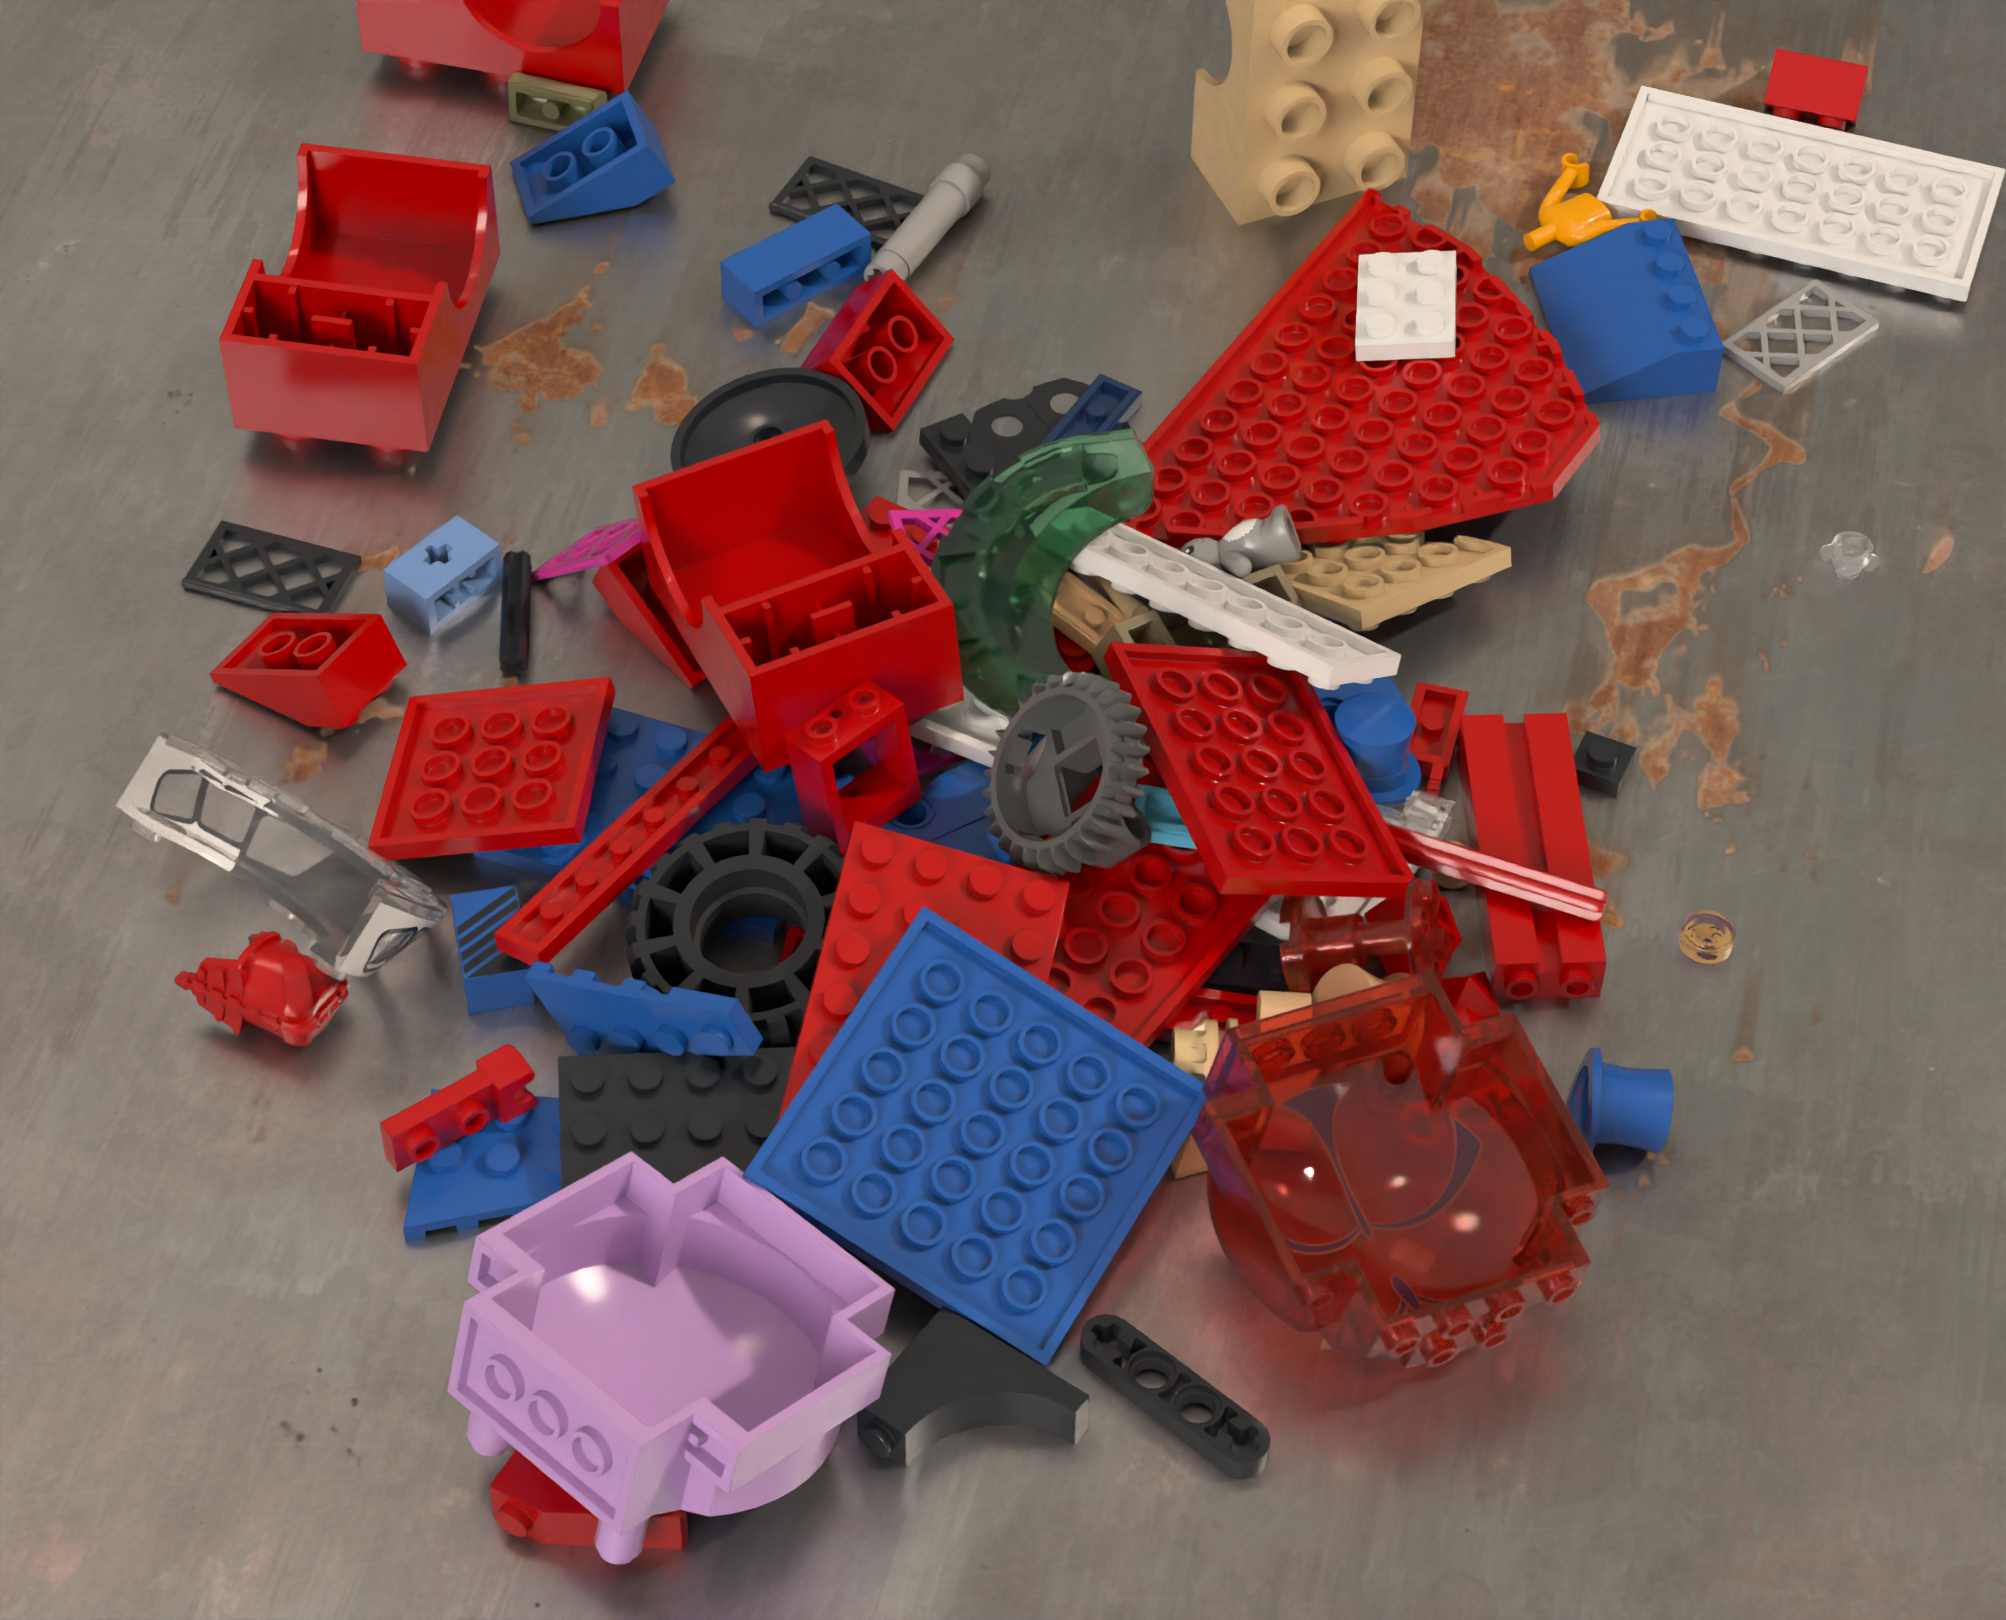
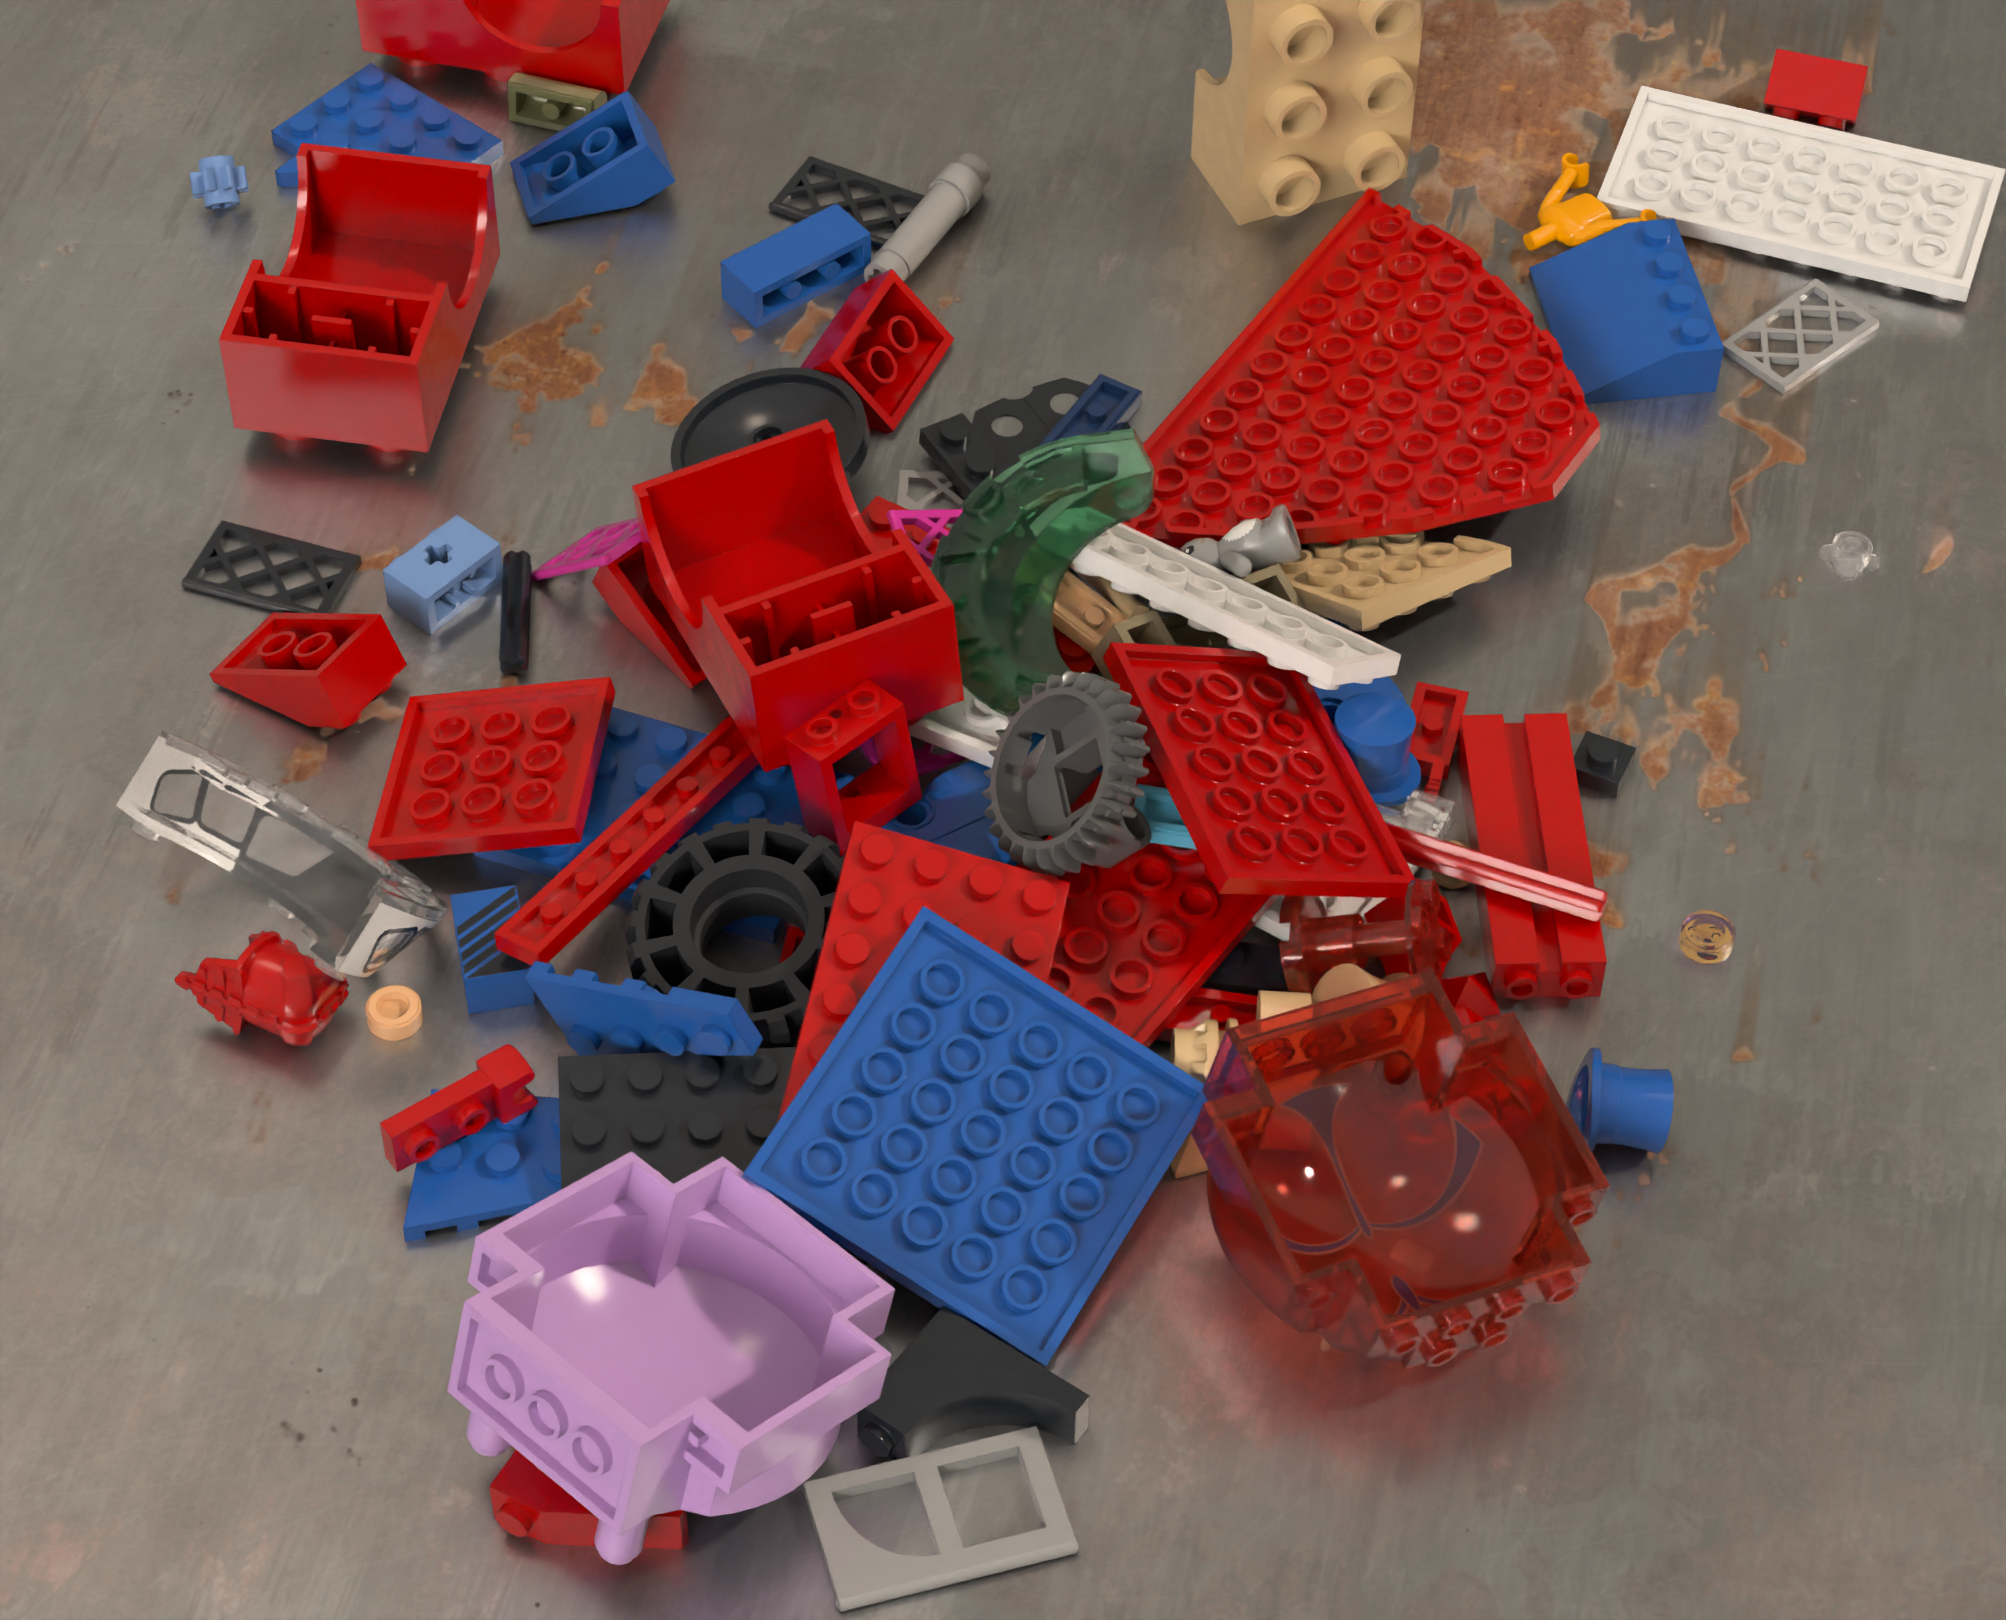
black beam [1080,1314,1271,1479] -> none
white plate [1355,250,1457,361] -> none
none -> medium blue gear [189,155,249,210]
none -> blue wing [271,63,504,188]
none -> light nougat tile [365,985,423,1041]
none -> light grey window [803,1426,1079,1612]

